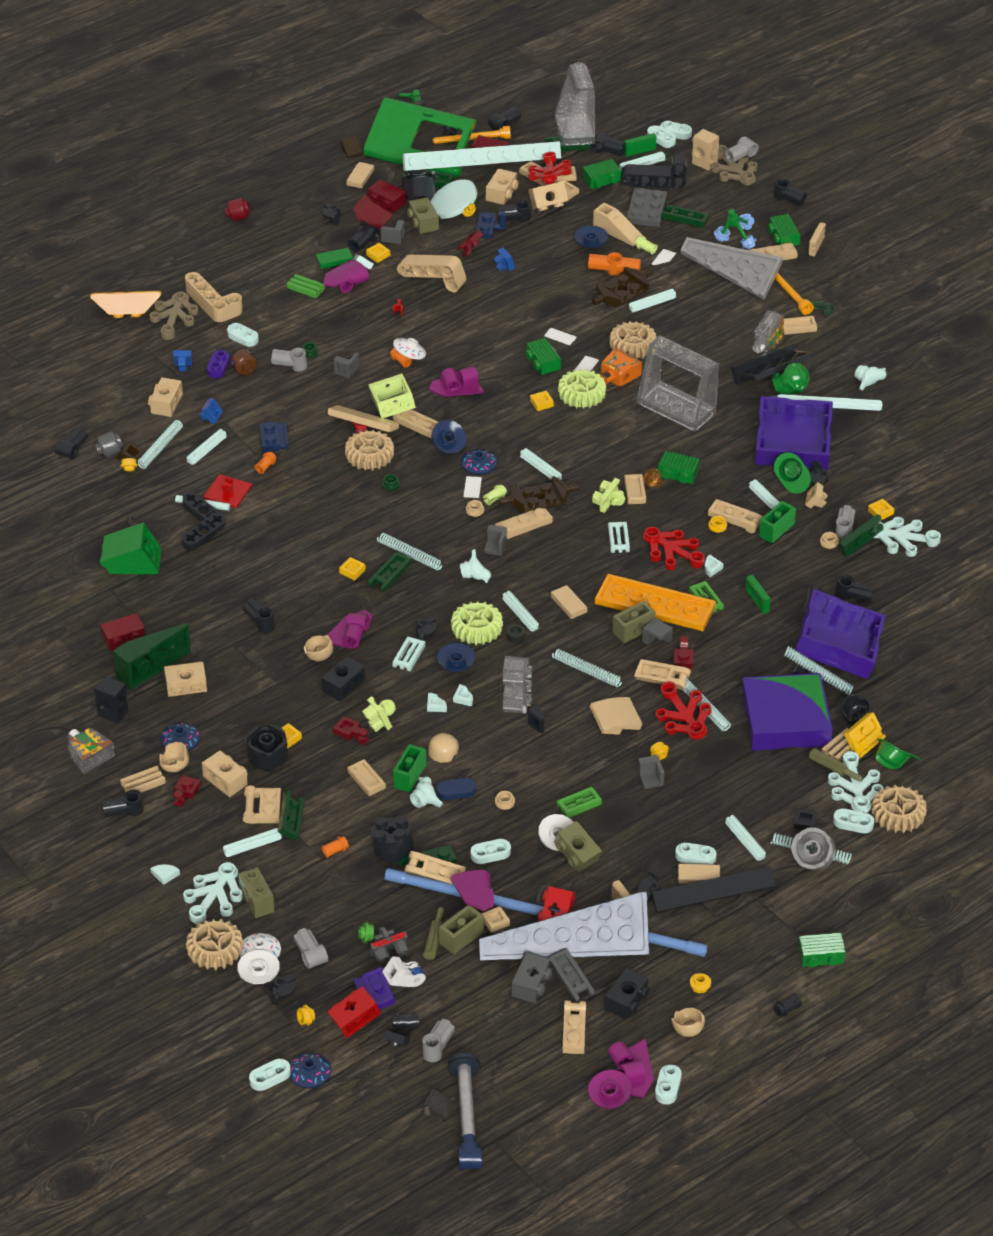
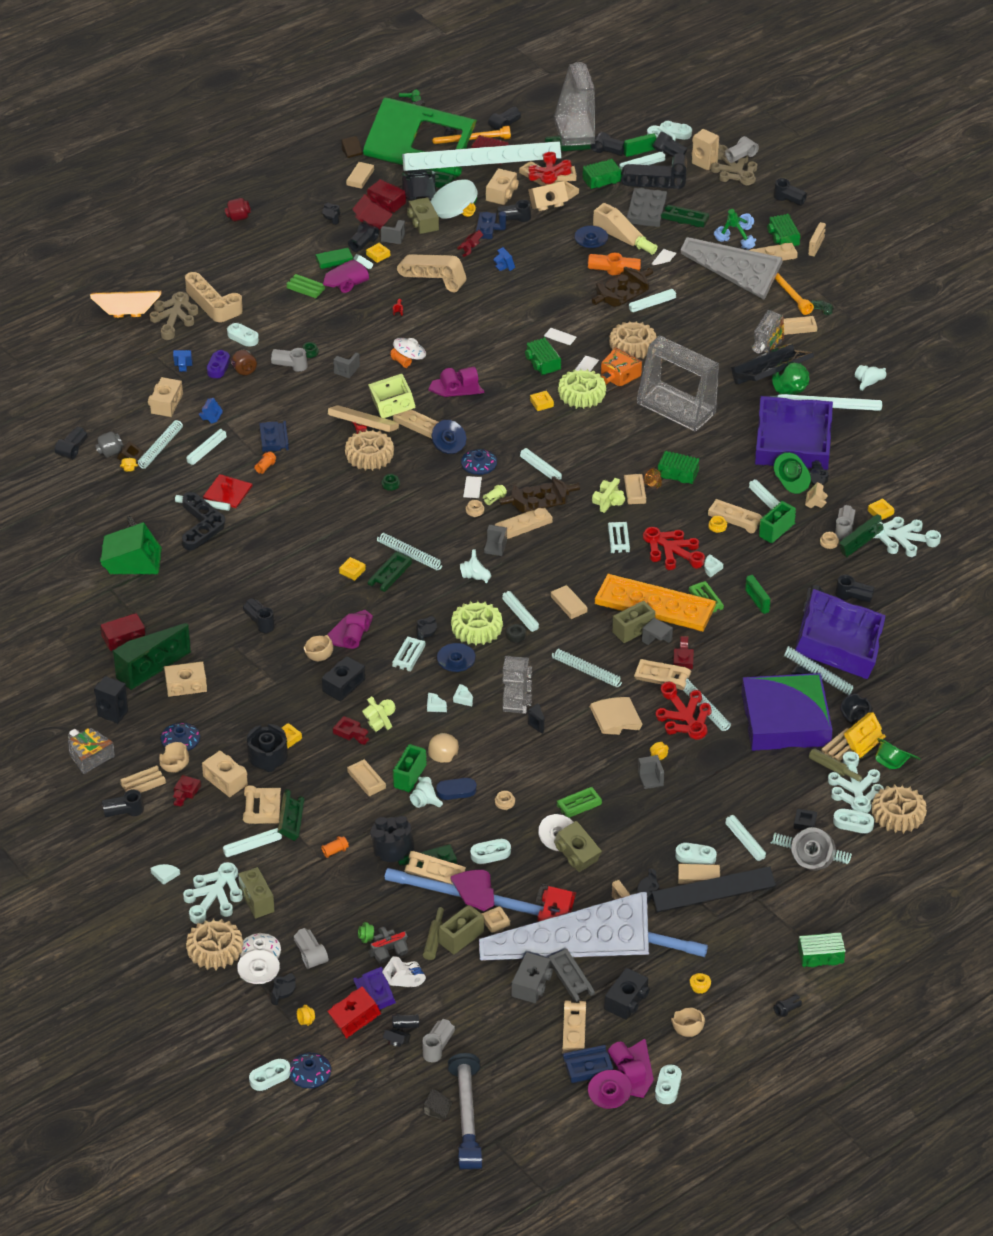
none -> dark blue plate [563,1045,614,1083]
none -> black piece [652,132,687,157]

